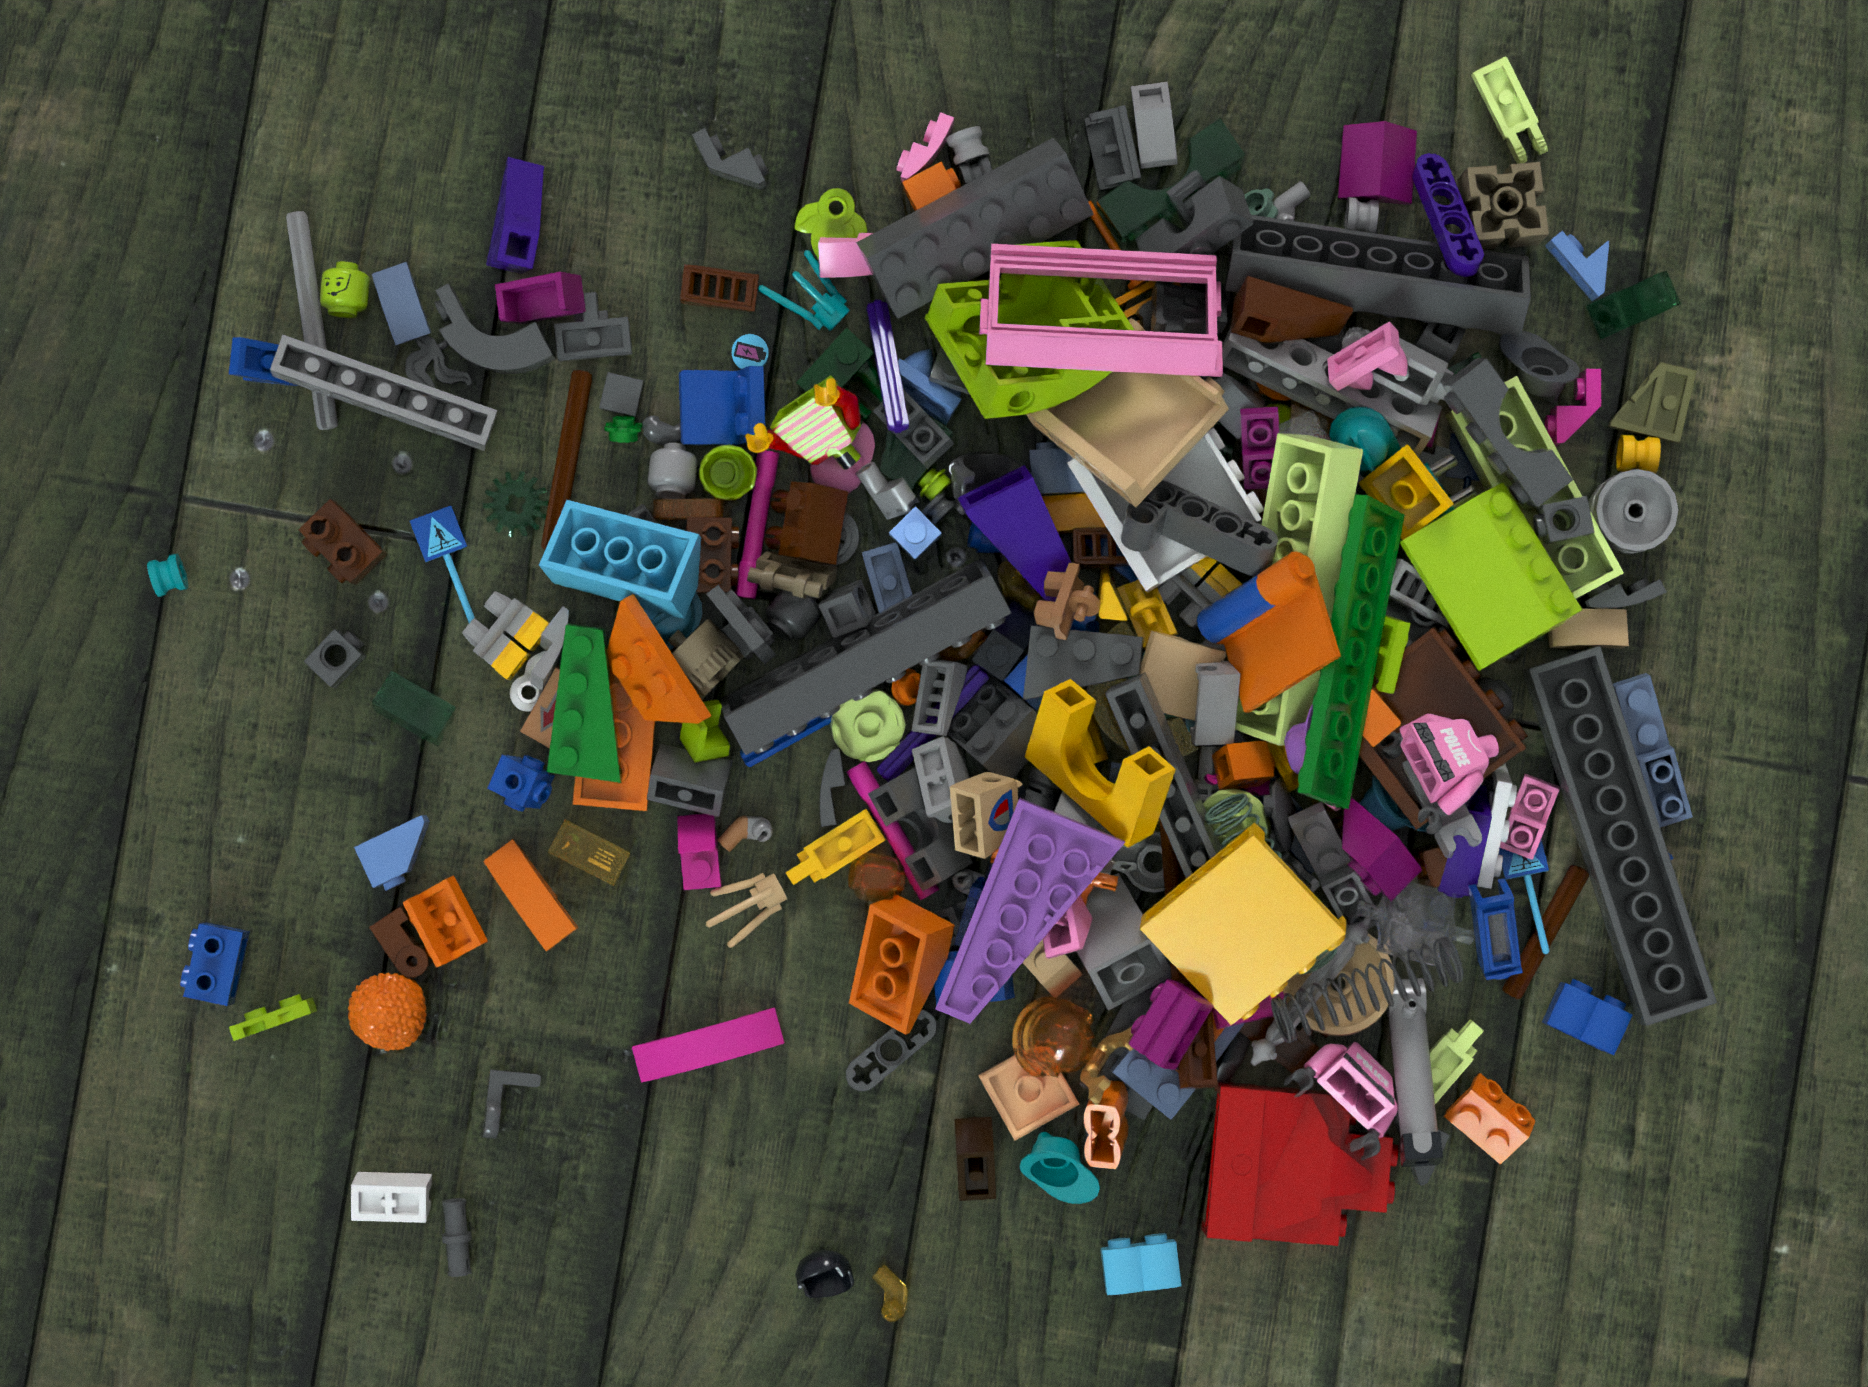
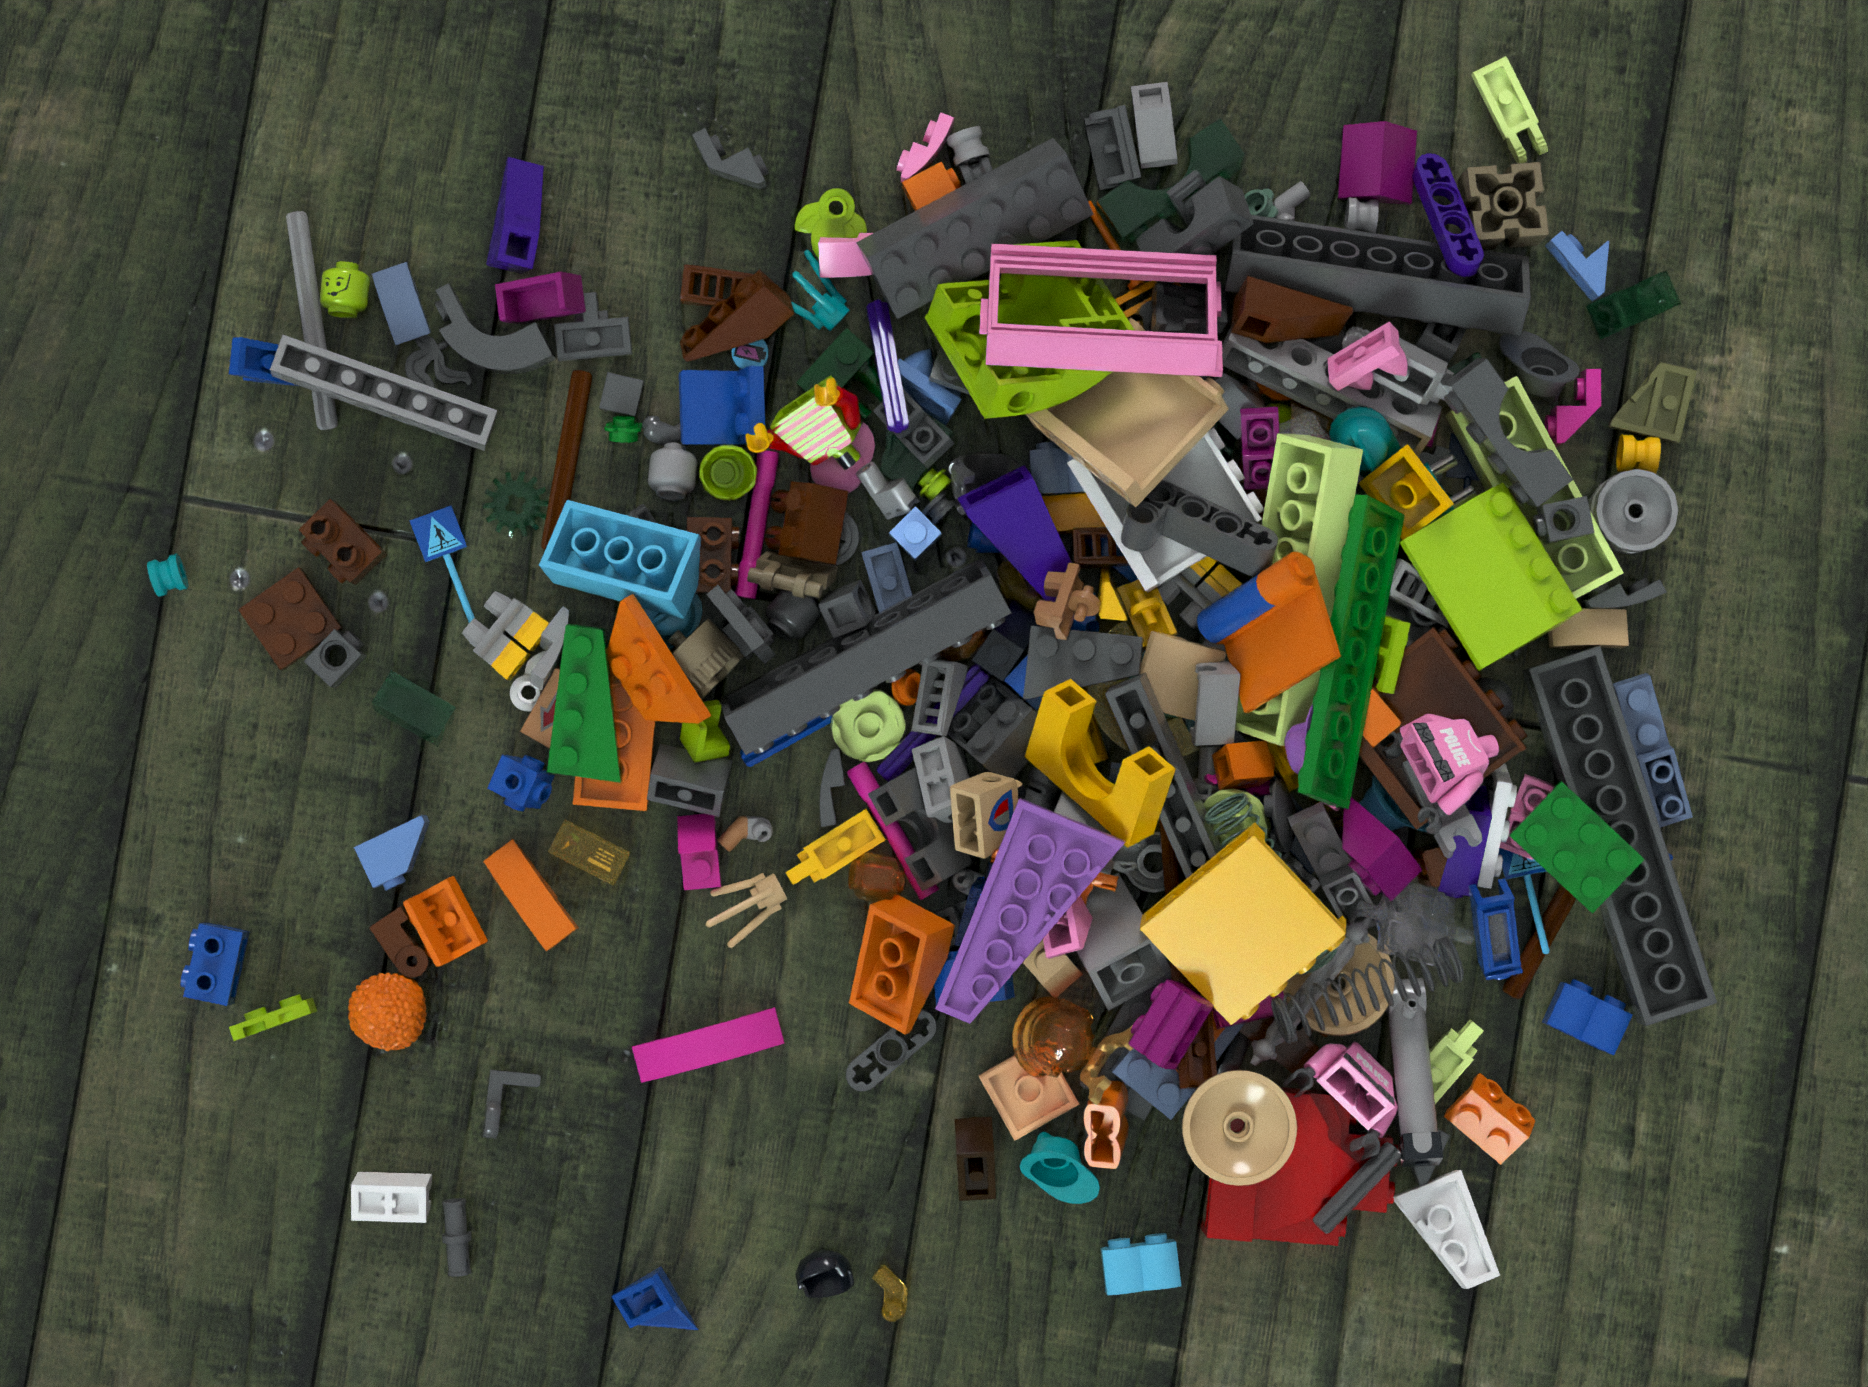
clear orange beam [653,499,724,520] -> none
none -> reddish brown plate [238,567,343,671]
none -> blue slope [611,1266,698,1330]
none -> reddish brown slope [680,269,795,362]
none -> tan dish [1182,1070,1297,1186]
none -> dark grey axle [1313,1142,1401,1234]
none -> white wing [1393,1170,1500,1289]
none -> green plate [1509,781,1645,914]

